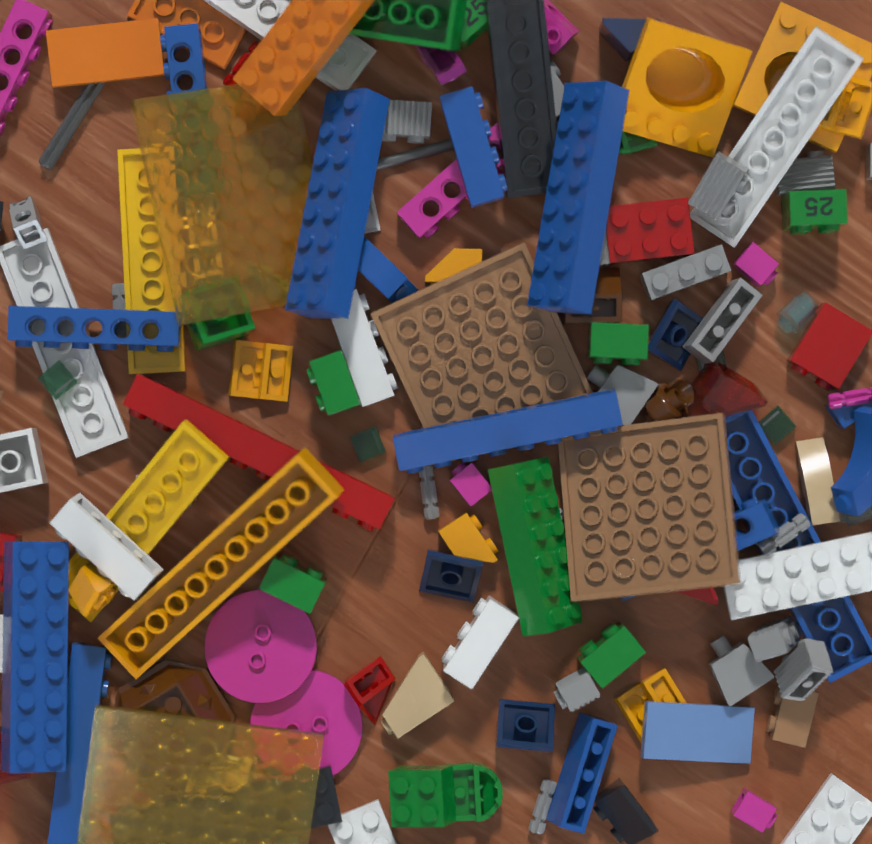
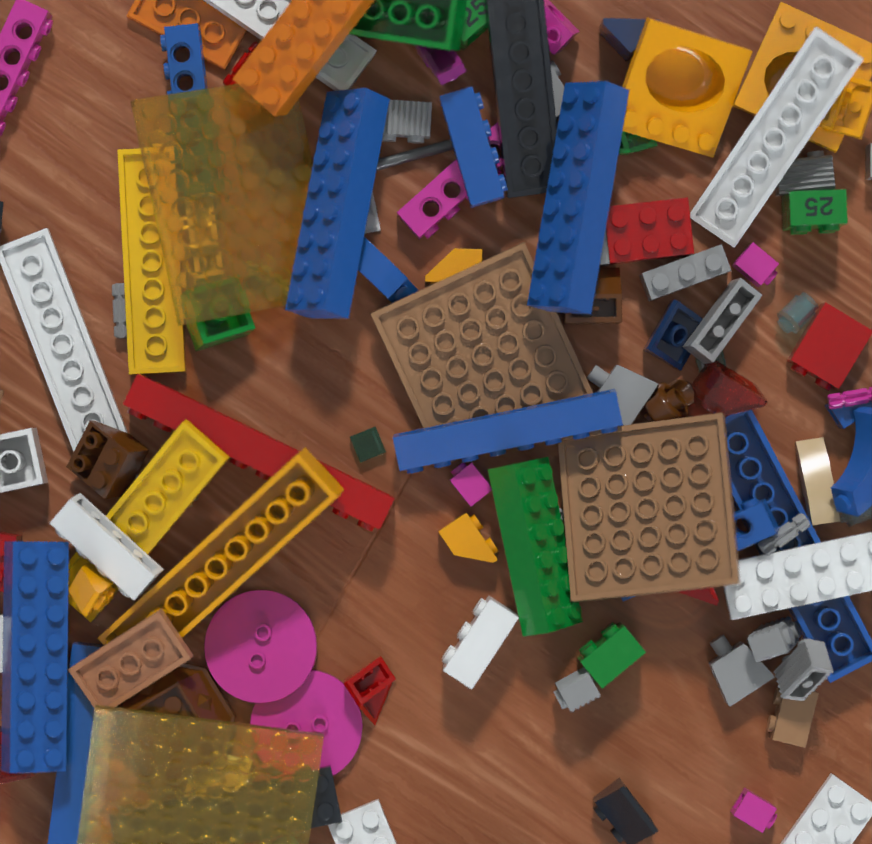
blue brick [7,306,182,352] -> none
light grey leg [9,196,47,249] -> none
clear green tile [38,360,78,400] -> none
dark grey axle [39,82,106,170] -> none
orange tile [46,18,165,88] -> none
light orange slope [228,340,294,402] -> none
green brick [259,553,327,614] -> none
green brick [306,350,362,416] -> none
white brick [331,289,398,407] -> none
tan slope [381,652,454,738] -> none
green brick [388,765,456,827] -> none
light grey axle [418,465,440,520] -> none
dark blue slope [419,549,483,603] -> none
green slope [445,763,503,822] -> none
dark blue slope [495,699,555,752] -> none
light grey axle [528,779,557,834] -> none
blue brick [546,712,618,834] -> none
green brick [587,322,649,366] -> none
light orange slope [614,668,687,744] -> none
medium blue tile [641,701,755,764] -> none
light grey brick [688,151,749,220] -> none
clear green tile [758,405,797,445] -> none
none -> reddish brown slope [66,420,149,499]
none -> nougat plate [68,608,194,716]

